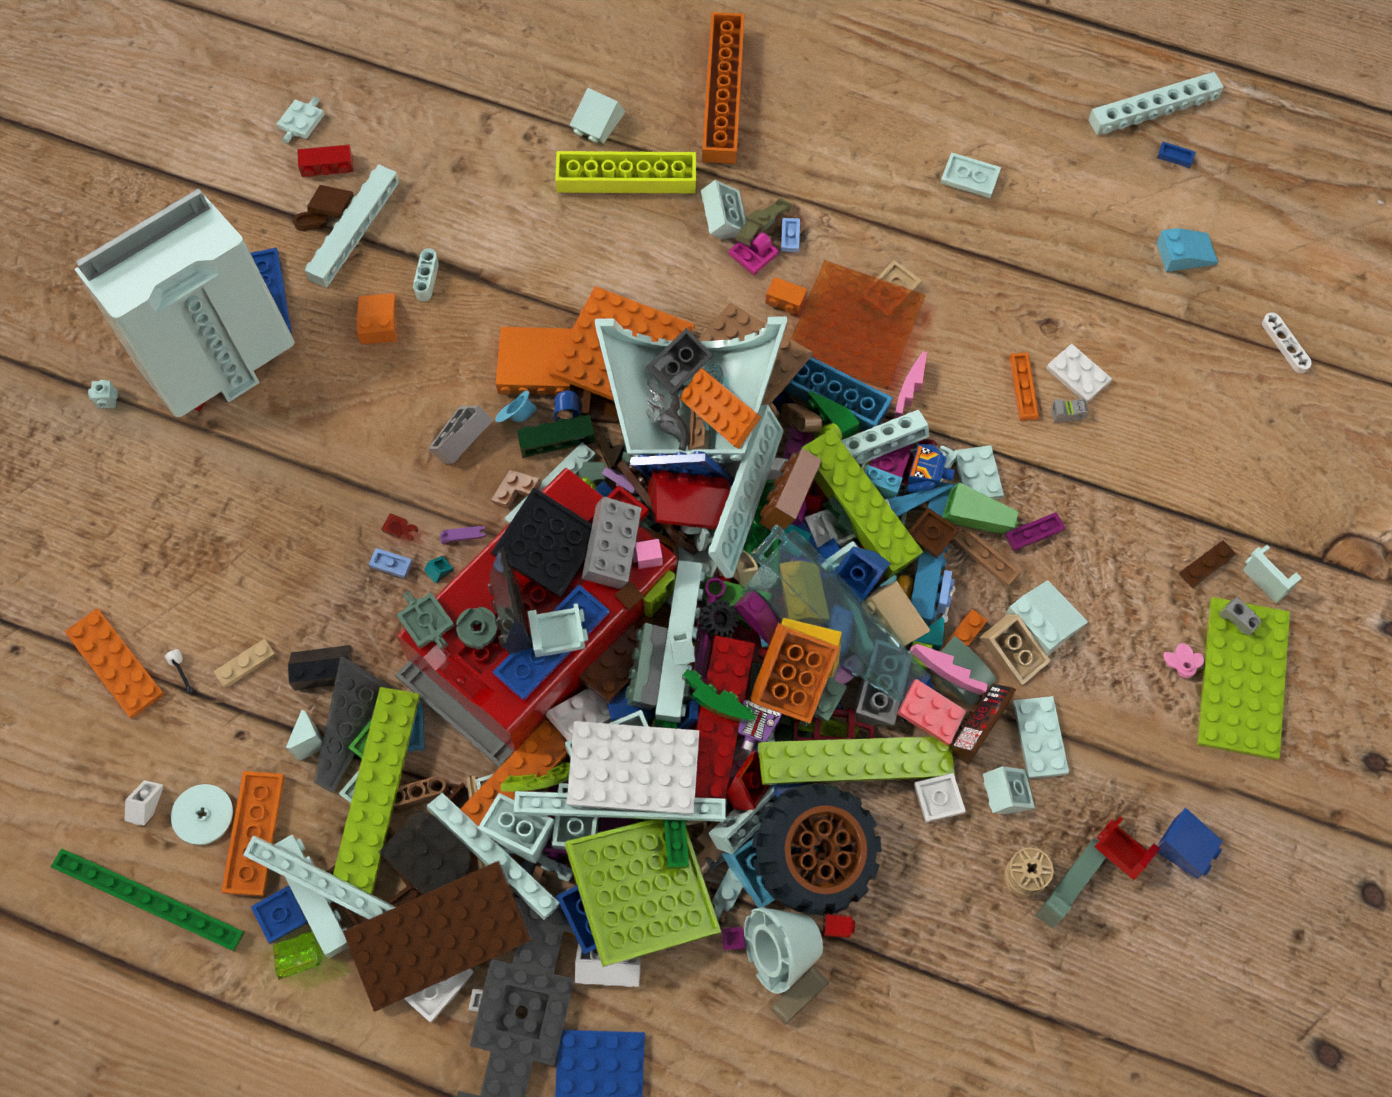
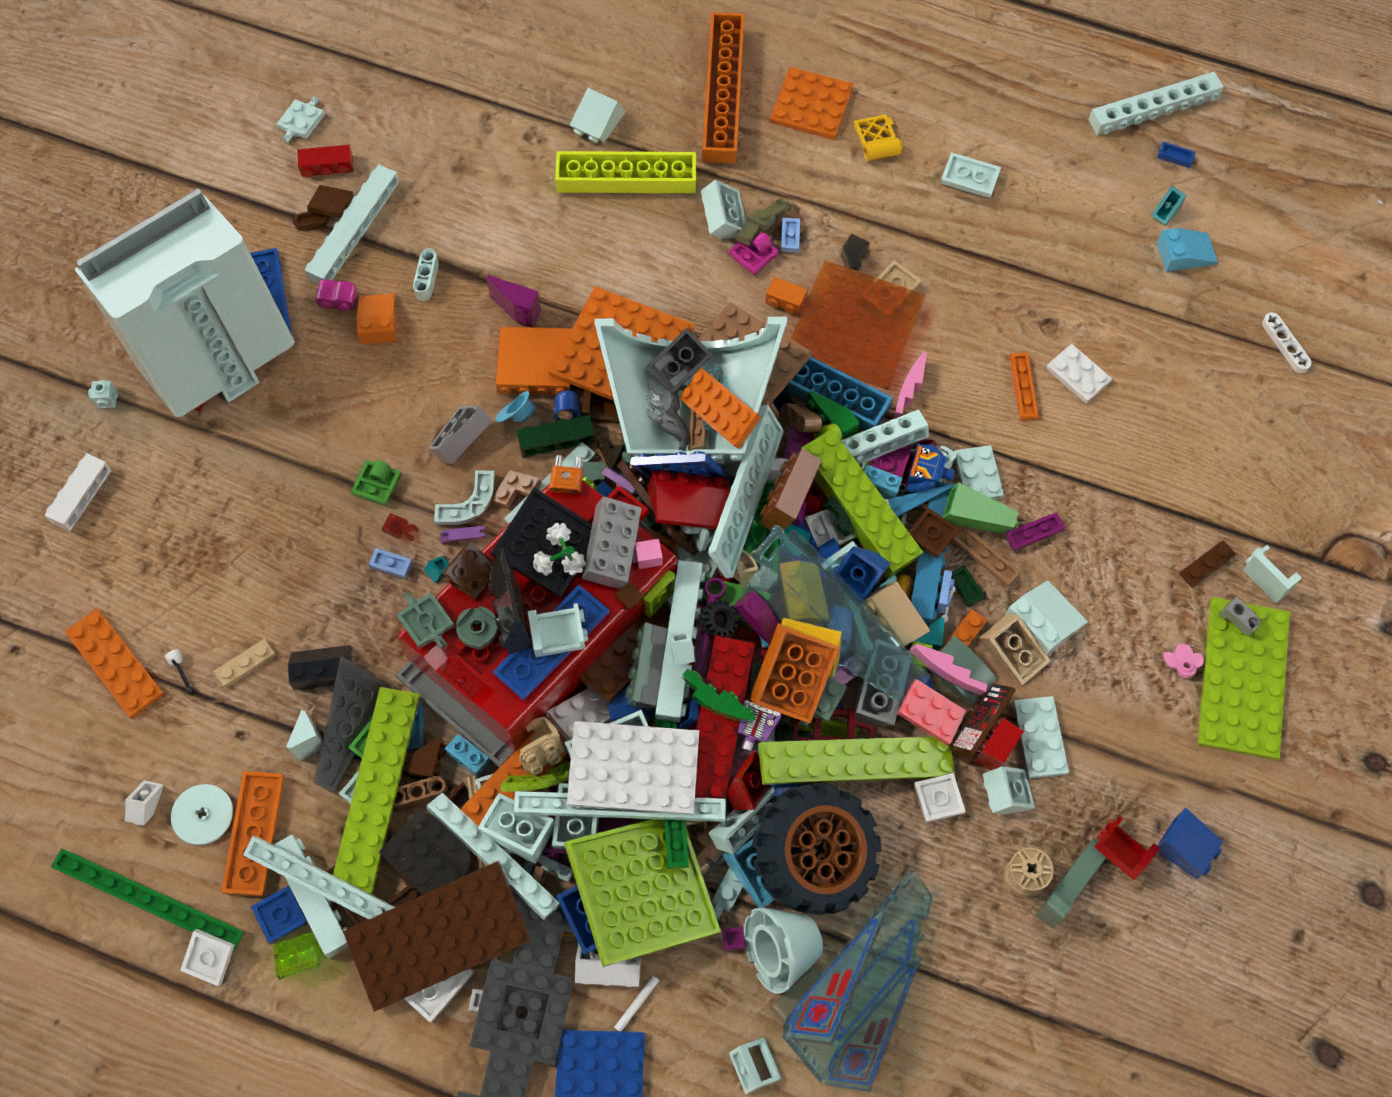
red brick [822,914,855,938] -> none
light grey leg [1051,399,1089,423] -> none
none -> white brick [44,453,111,532]
none -> white plate [180,929,235,986]
none -> dark pink brick [315,280,357,311]
none -> bright green plate [351,460,402,507]
none -> reddish brown slope [408,737,446,780]
none -> light aqua plate [434,470,495,525]
none -> reddish brown plate [442,541,500,599]
none -> medium azure brick [445,734,491,778]
none -> magenta slope [486,275,541,327]
none -> tan piece [519,717,565,775]
none -> white plant [533,523,586,576]
none -> orange piece [549,455,583,494]
none -> white bar [614,976,660,1032]
none -> light aqua tile [729,1037,781,1094]
none -> orange plate [770,66,854,140]
none -> clear light blue windscreen [782,870,932,1092]
none -> clear smoke slope [841,233,871,278]
none -> yellow piece [853,114,904,162]
none -> dark green tile [951,565,985,607]
none -> red brick [976,718,1024,771]
none -> teal slope [1151,186,1187,225]

